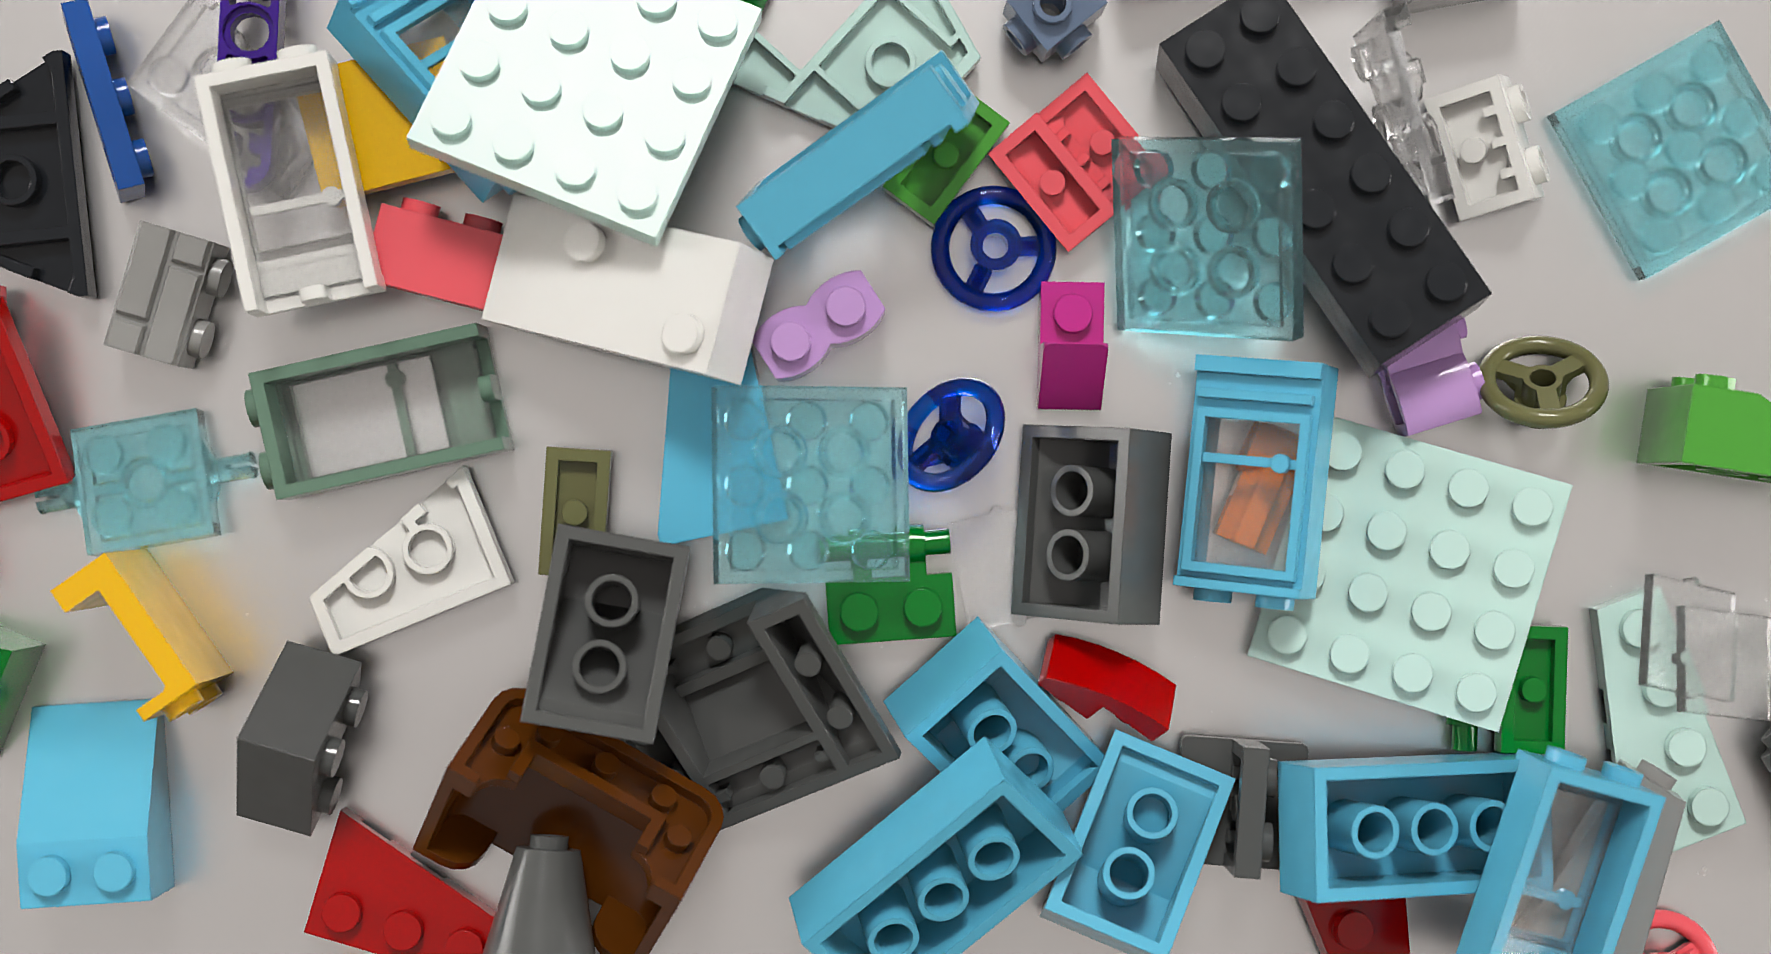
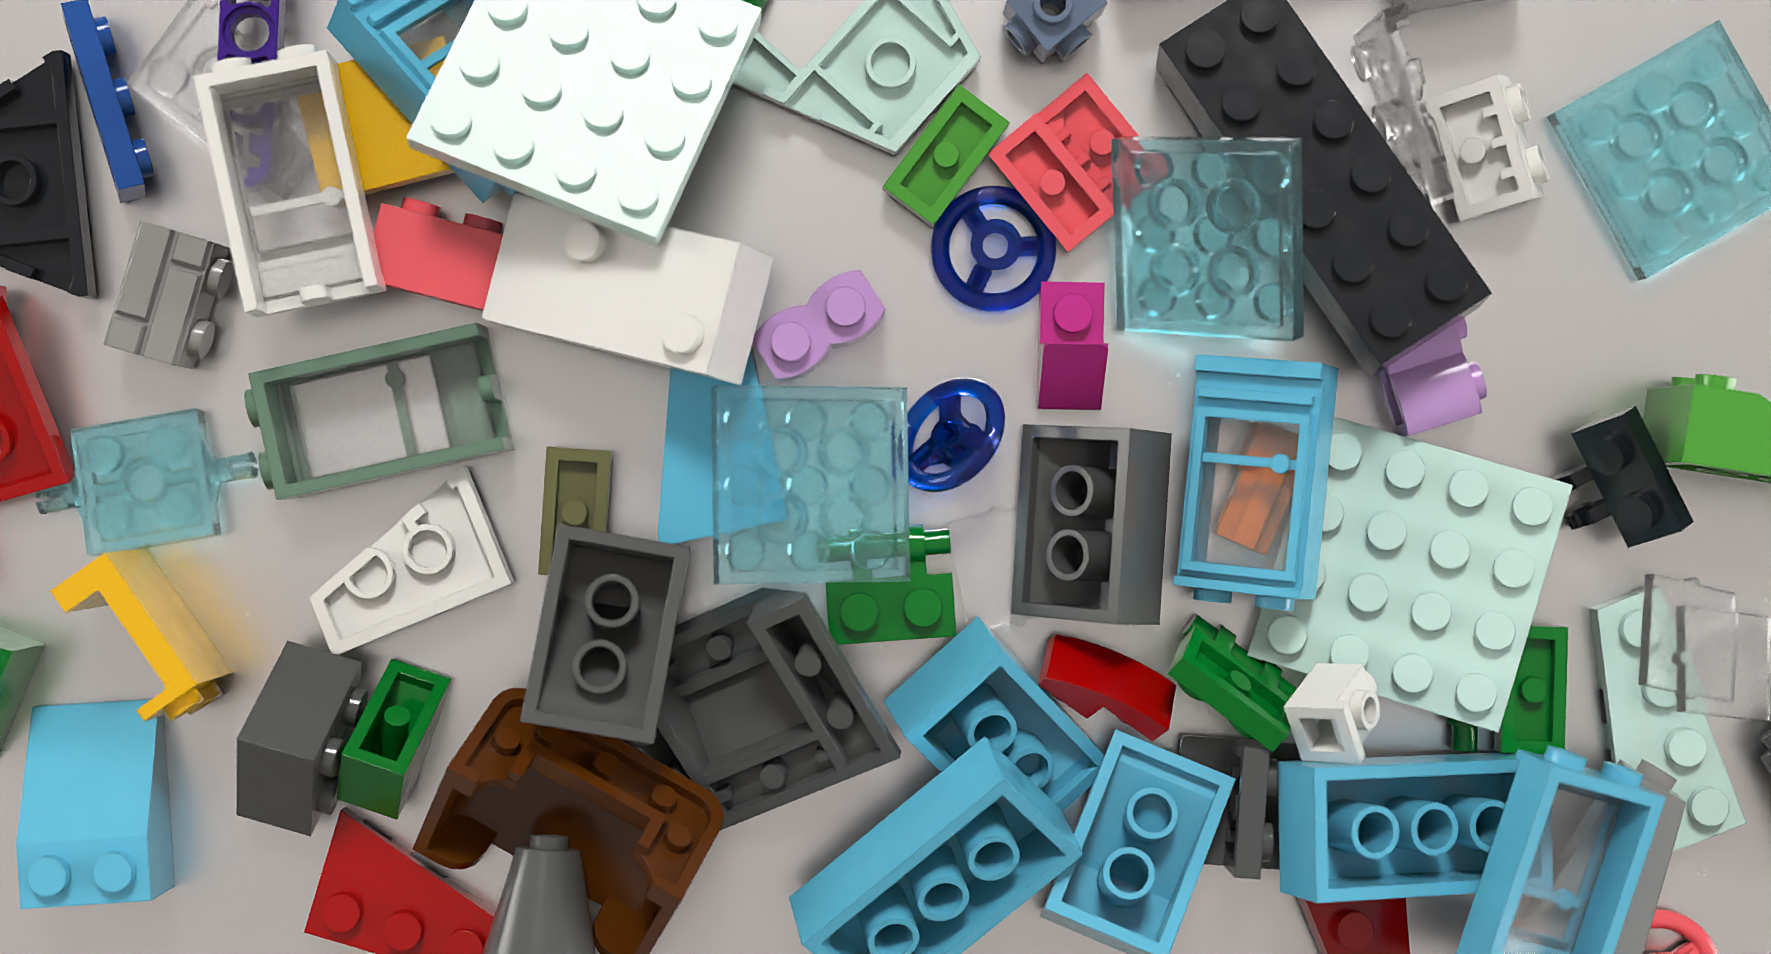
medium azure door [736,50,979,260] -> none
olive piece [1479,336,1609,429] -> none
none -> green slope [336,659,451,820]
none -> green plate [1168,614,1297,752]
none -> white brick [1284,663,1380,764]
none -> black hinge [1550,406,1694,548]

